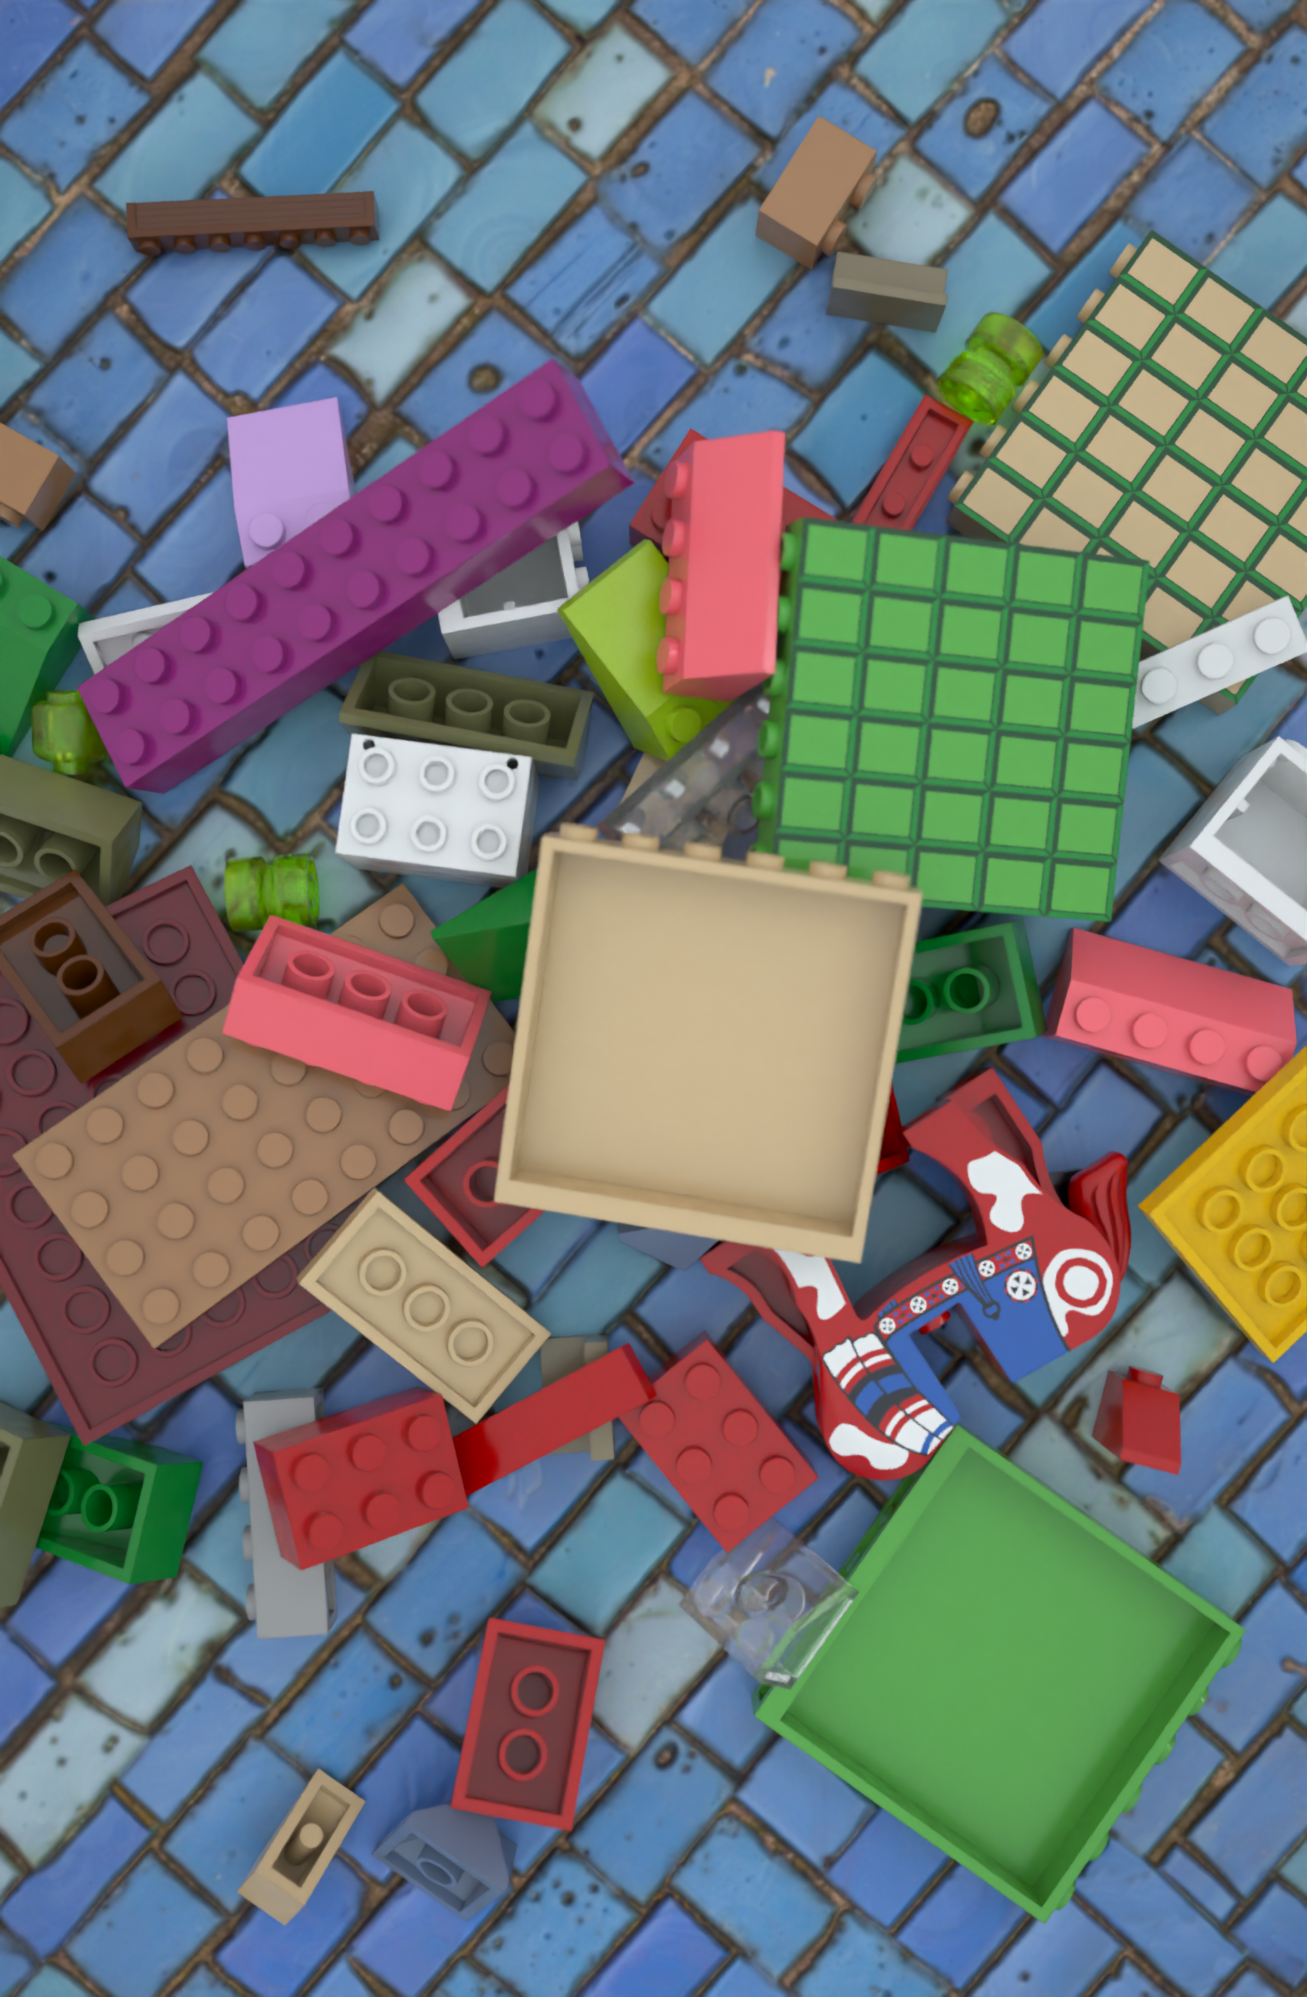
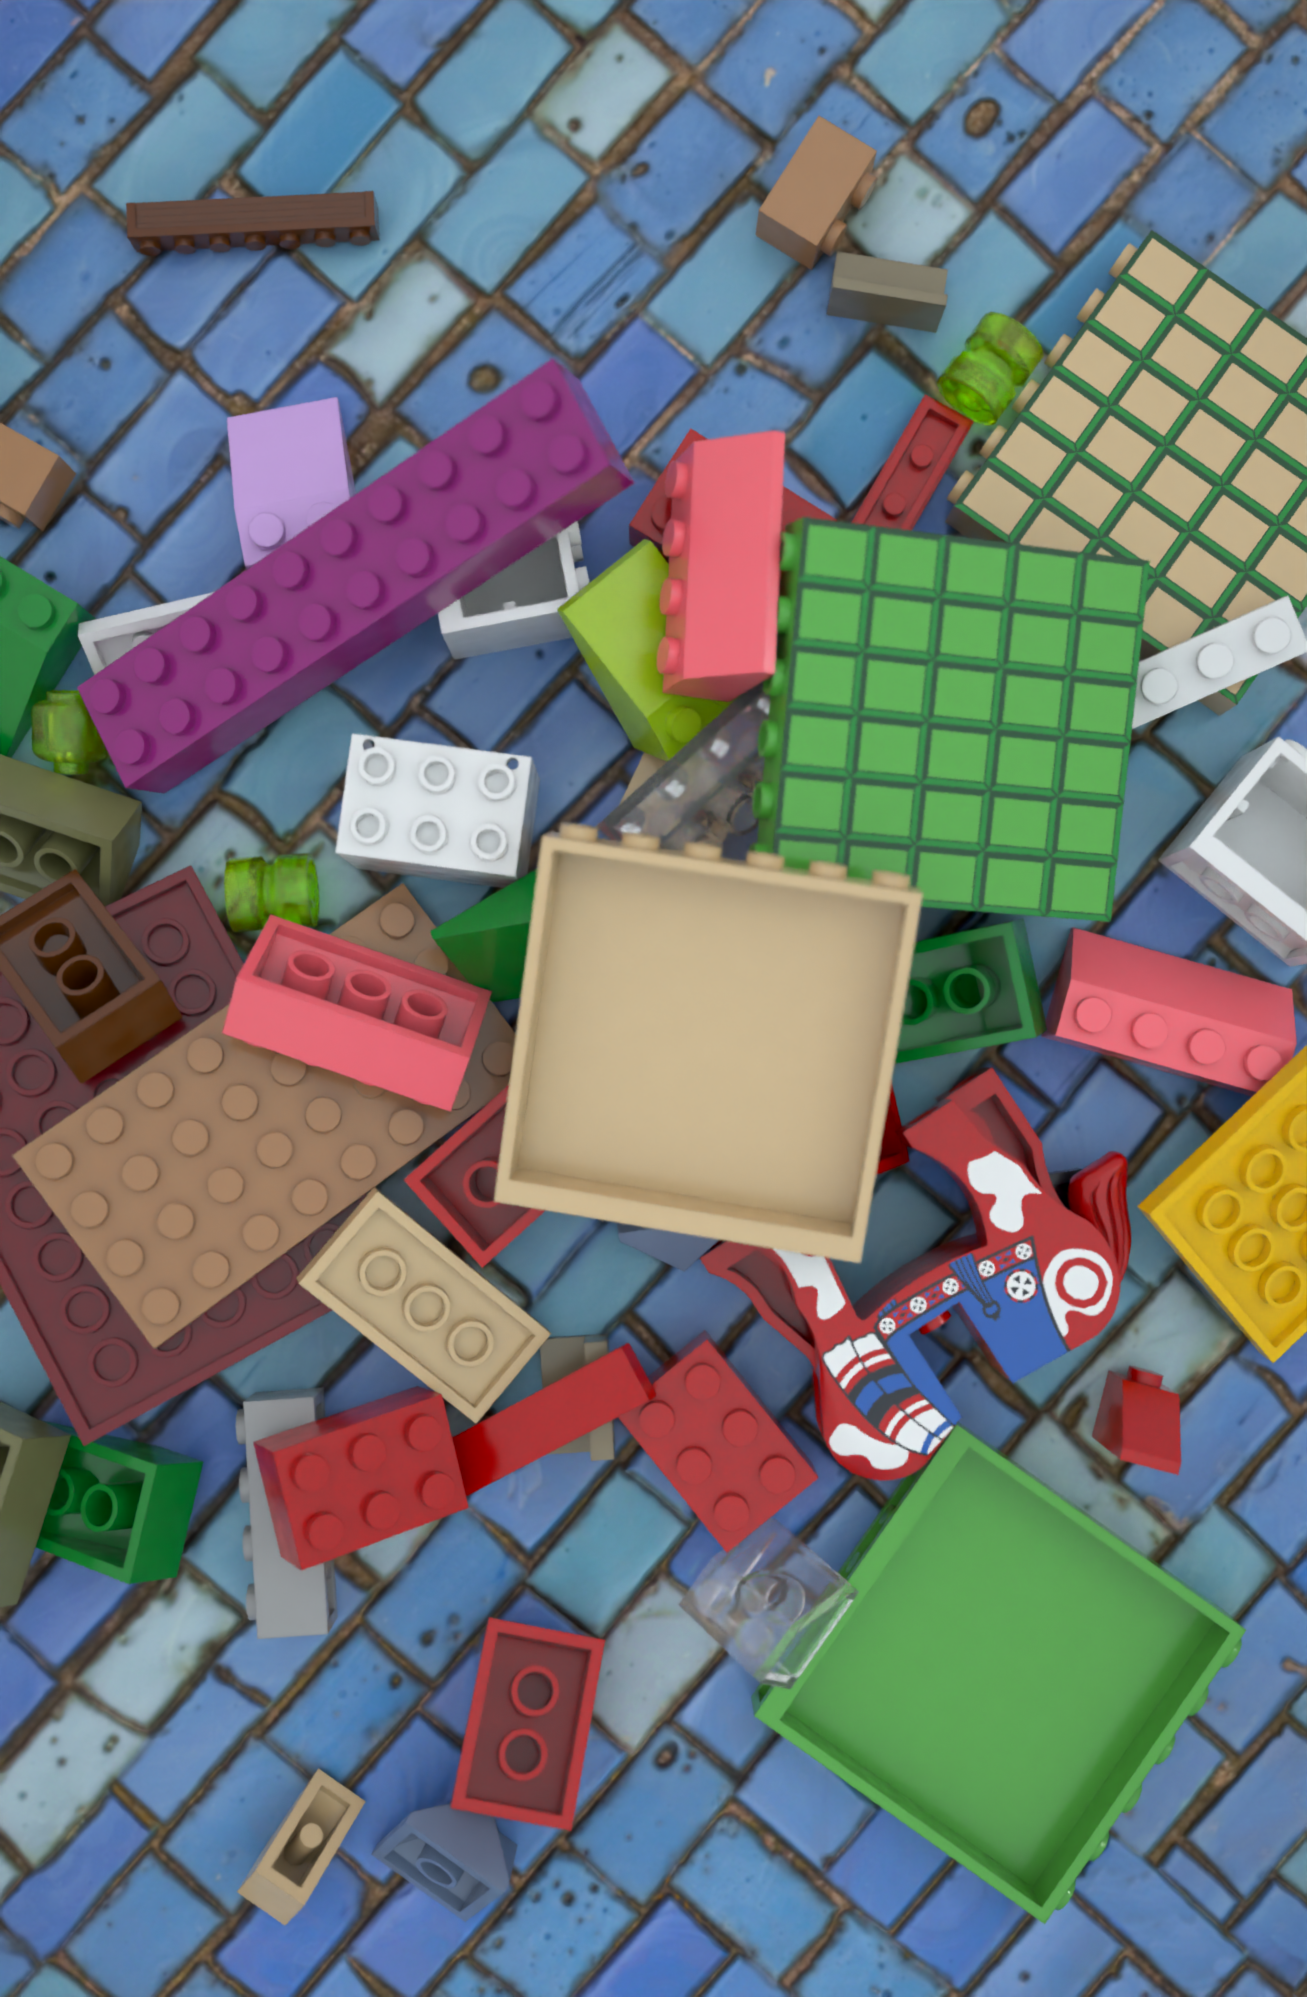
olive slope [339,651,594,781] -> none

